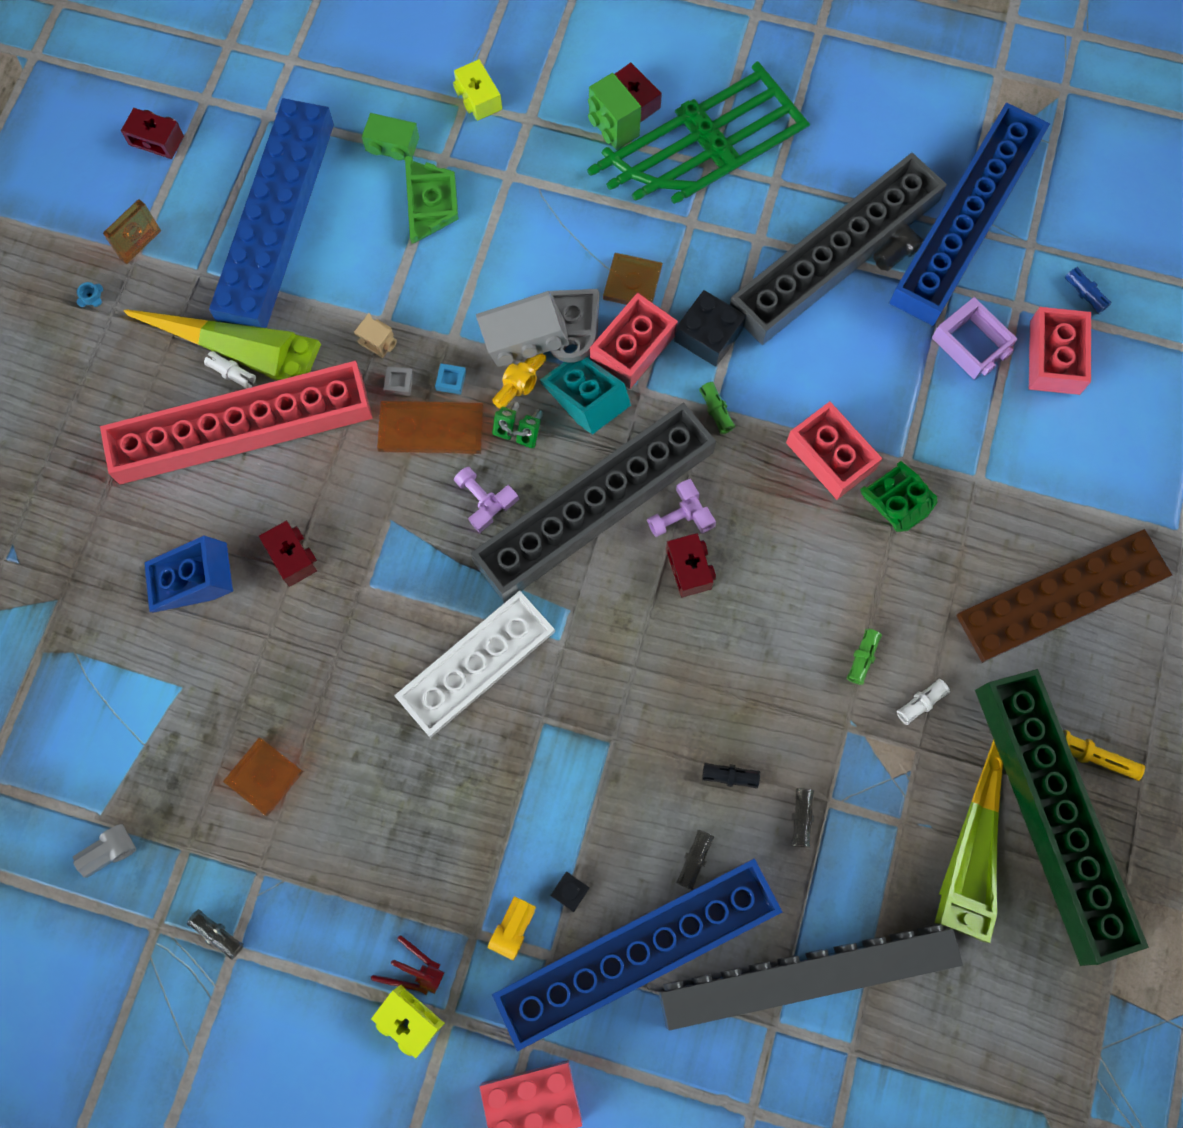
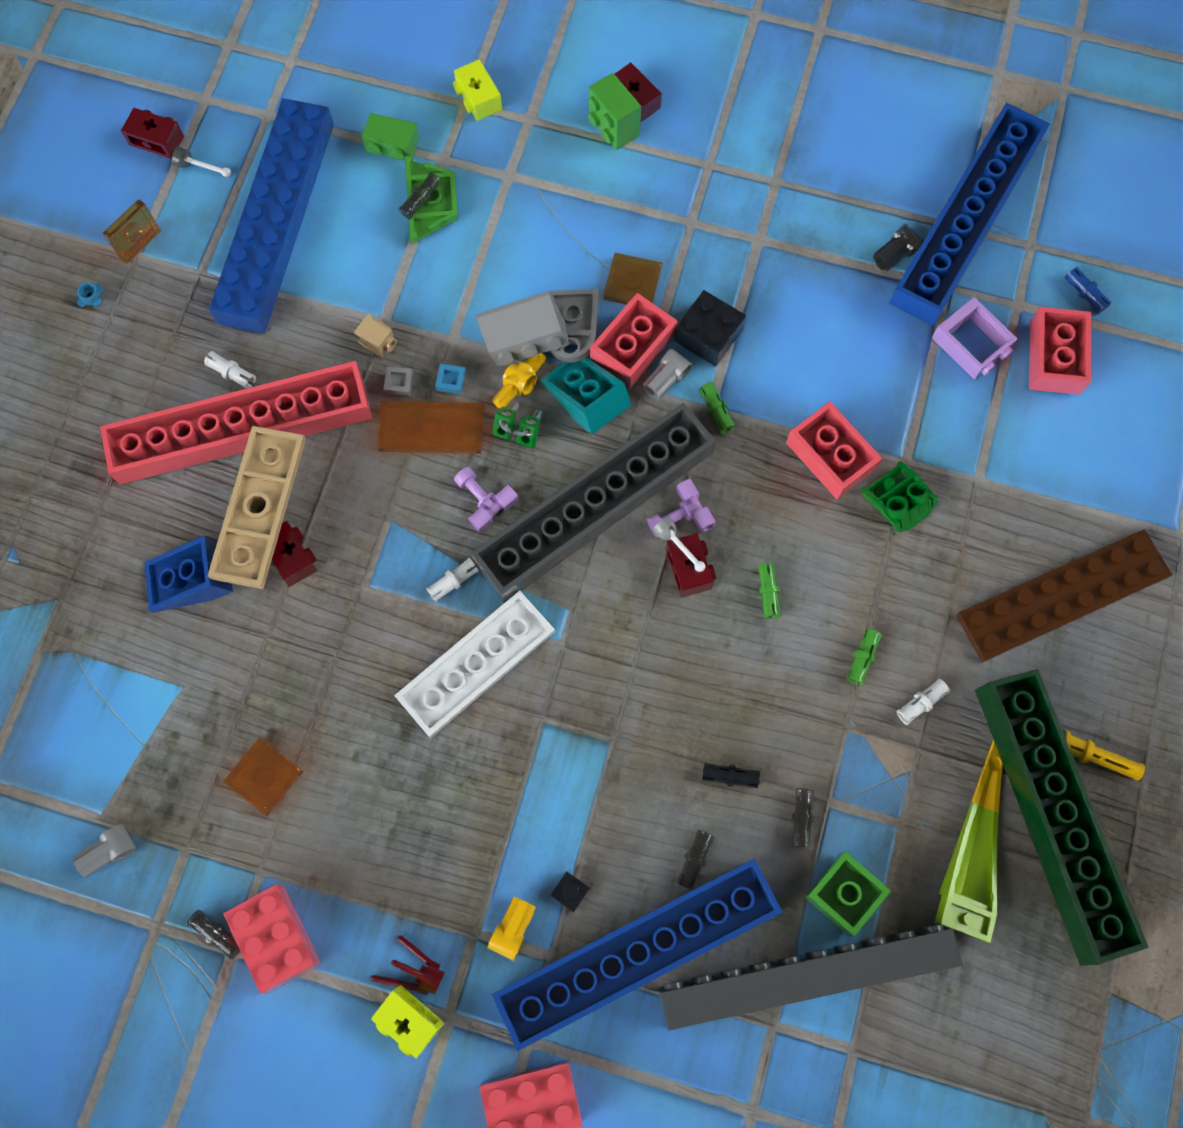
lime plate [124,309,321,381] -> none
green piece [587,61,810,204] -> none
dark grey brick [730,152,947,345] -> none
none -> hinge [172,147,231,177]
none -> tan plate [208,426,306,589]
none -> coral brick [223,884,321,994]
none -> clear smoke pin [399,172,442,220]
none -> white pin [426,558,479,602]
none -> light grey piece [643,349,692,400]
none -> hinge [653,516,705,572]
none -> bright green pin [758,563,781,619]
none -> bright green brick [804,851,891,937]

